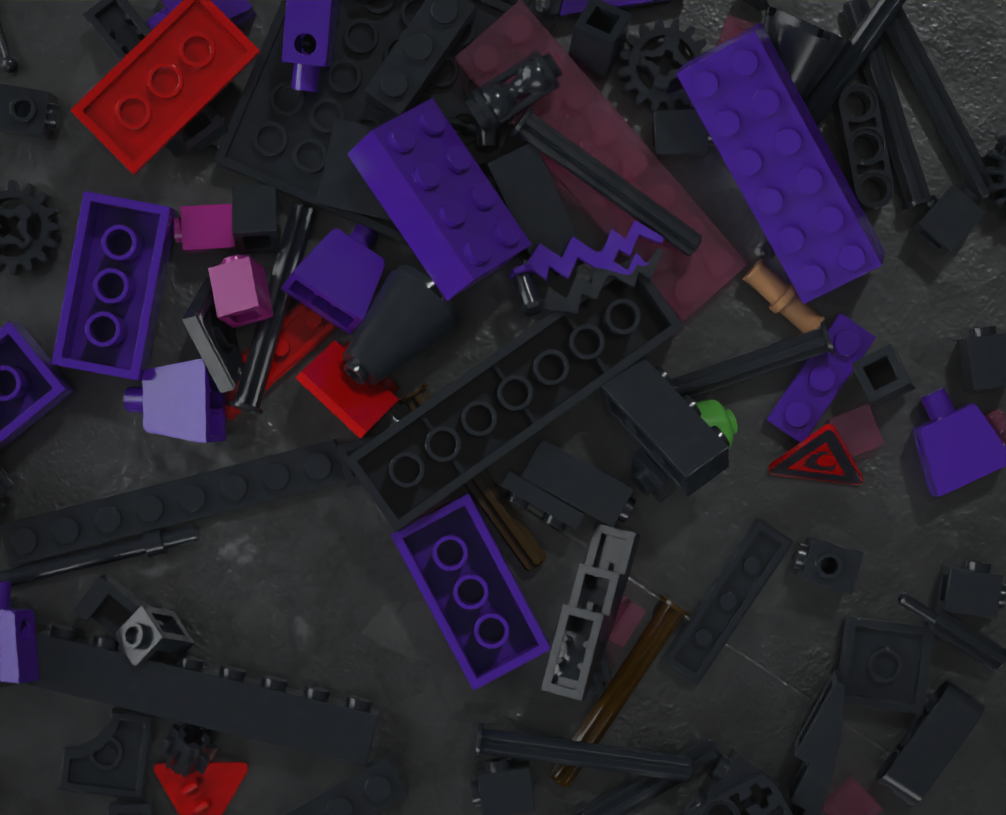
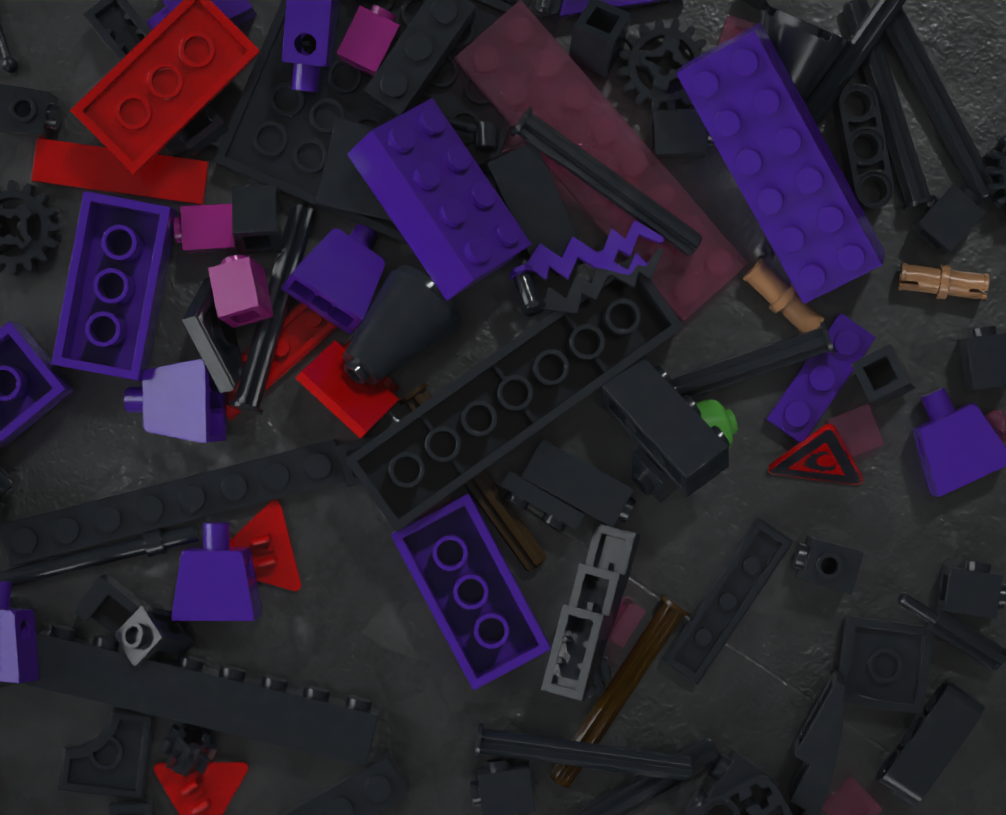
black piece [465,49,563,132] -> none
none -> red tile [31,138,210,205]
none -> dark purple torso [171,522,262,621]
none -> red piece [230,499,302,591]
none -> magenta brick [337,5,402,76]
none -> medium nougat pin [898,263,990,301]

